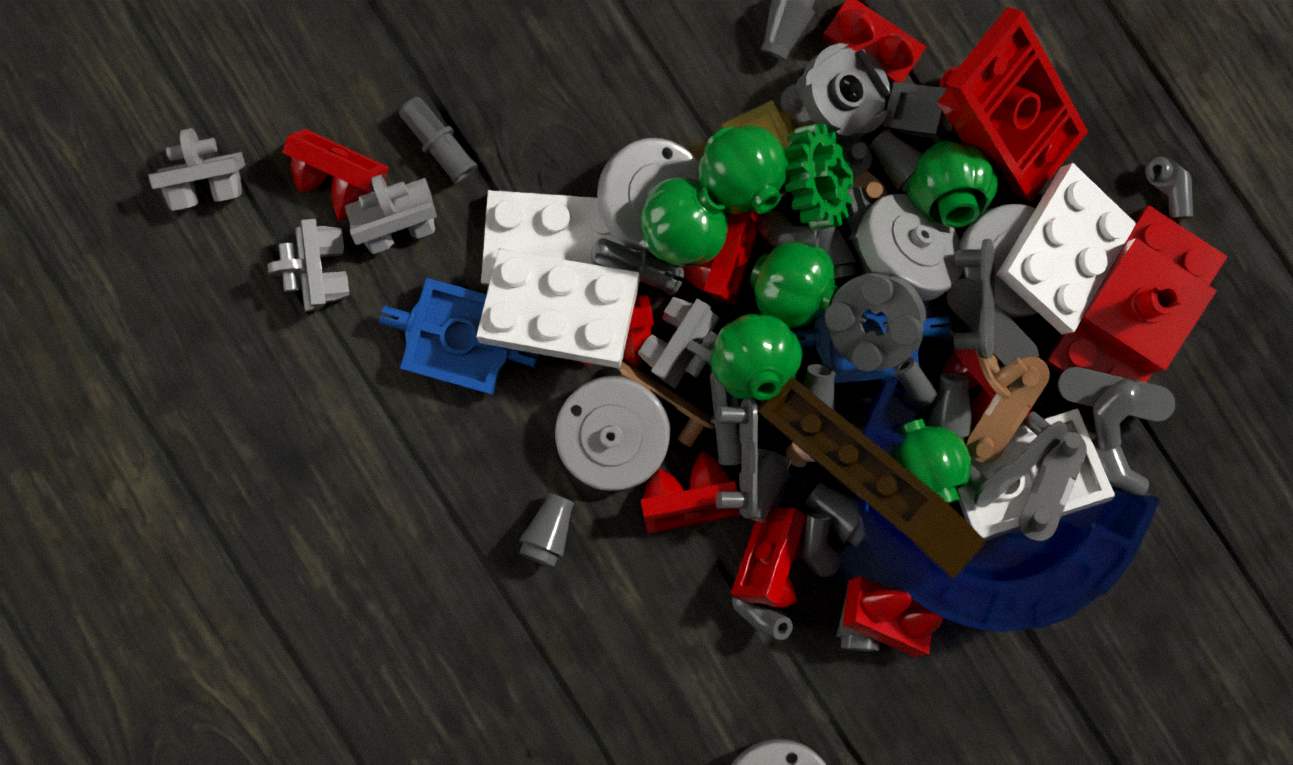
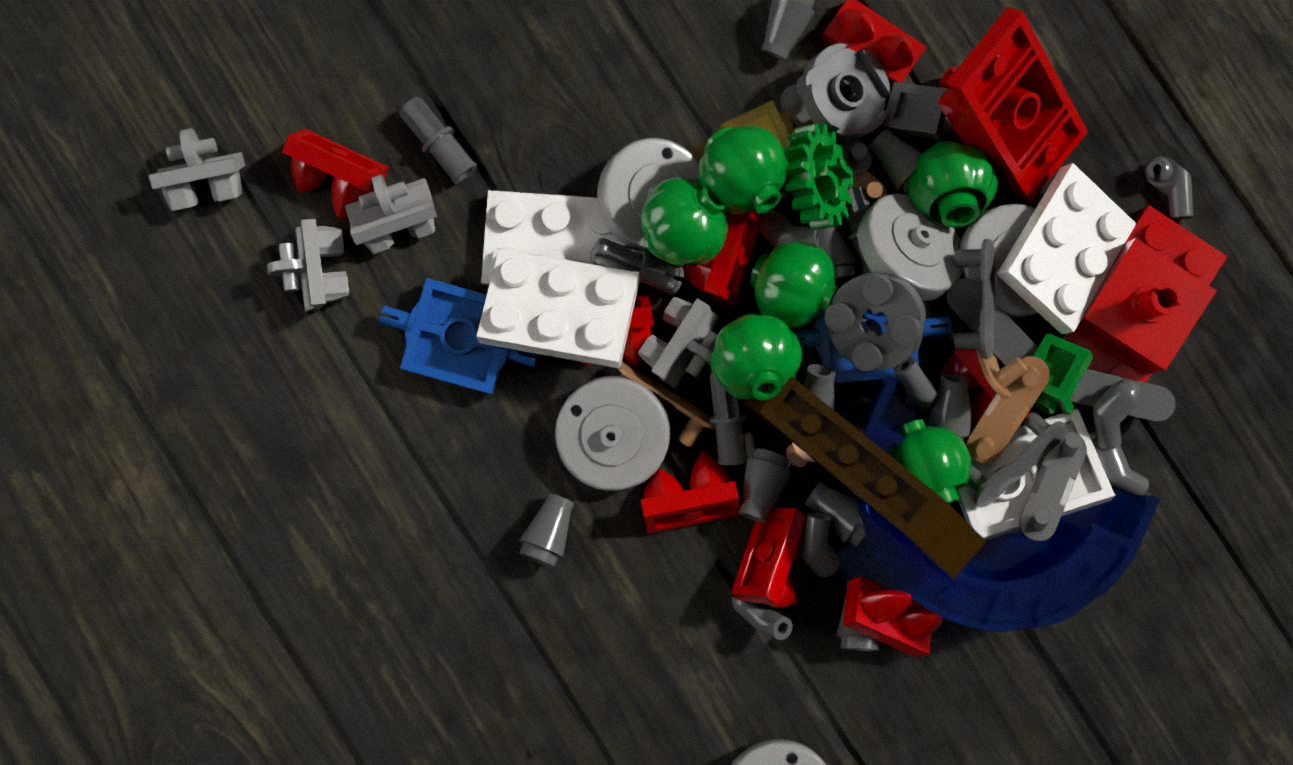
dark grey piece [716,399,758,519] -> none
none -> green bracket [1033,333,1093,415]

